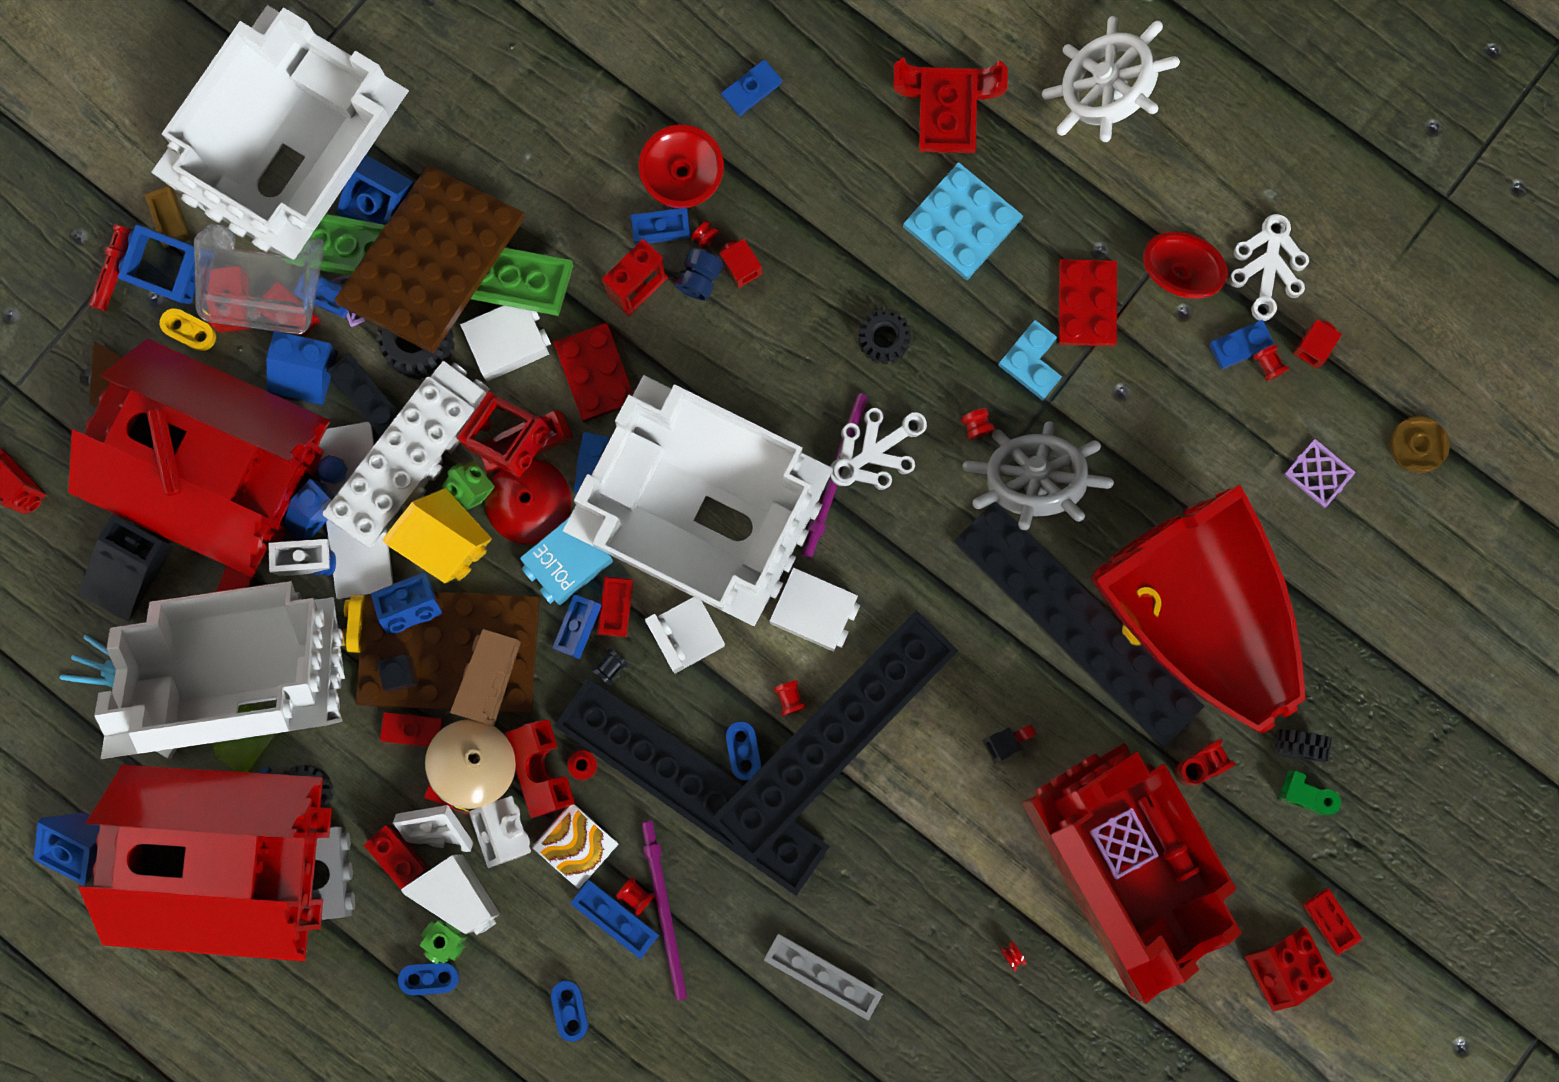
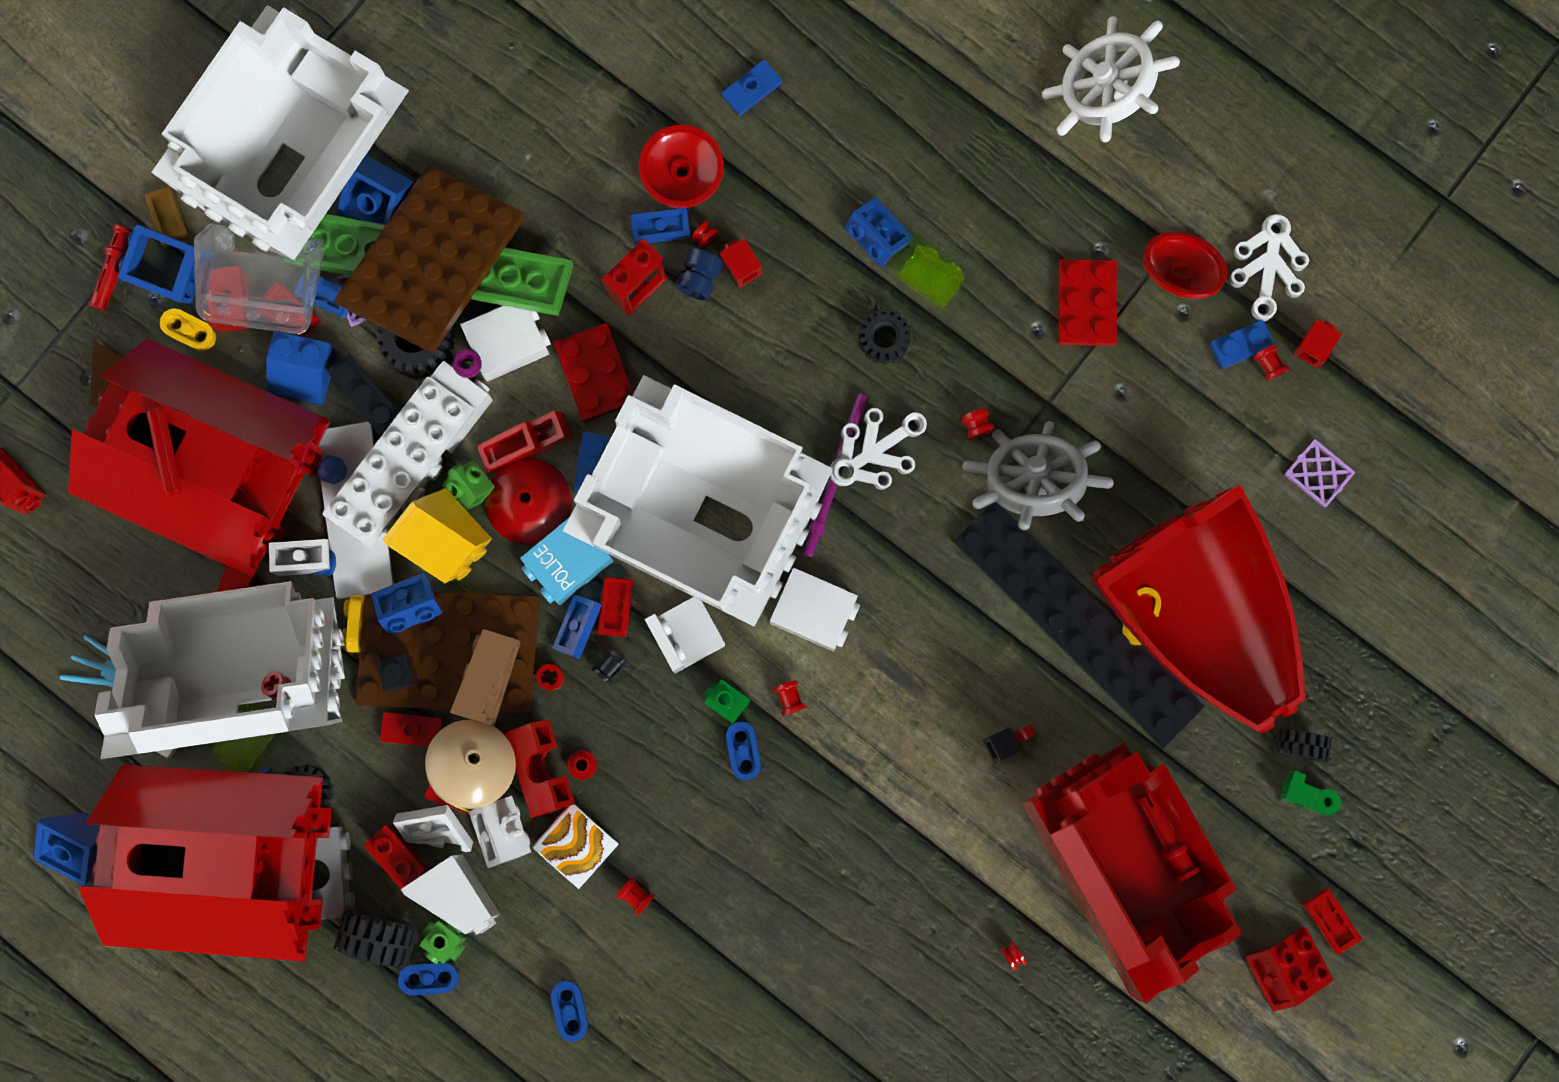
black slope [78,514,174,622] -> none
blue slope [283,479,336,541] -> none
red window [456,391,552,478] -> none
black plate [554,678,830,896] -> none
blue plate [570,879,660,959] -> none
magenta bar [641,820,687,1000] -> none
black plate [710,610,959,863] -> none
light grey plate [764,933,883,1021] -> none
red piece [893,58,1008,153] -> none
medium azure plate [903,162,1023,280] -> none
medium azure plate [998,320,1062,401] -> none
lavender window [1089,808,1159,879] -> none
red piece [1175,738,1236,786] -> none
pearl gold tile [1390,415,1450,474] -> none
none -> red bush [261,671,291,701]
none -> black tyre [334,909,418,967]
none -> magenta plate [453,349,482,378]
none -> red bush [536,664,564,691]
none -> green brick [703,679,751,724]
none -> blue bracket [844,197,914,267]
none -> clear neon green bracket [897,244,965,310]

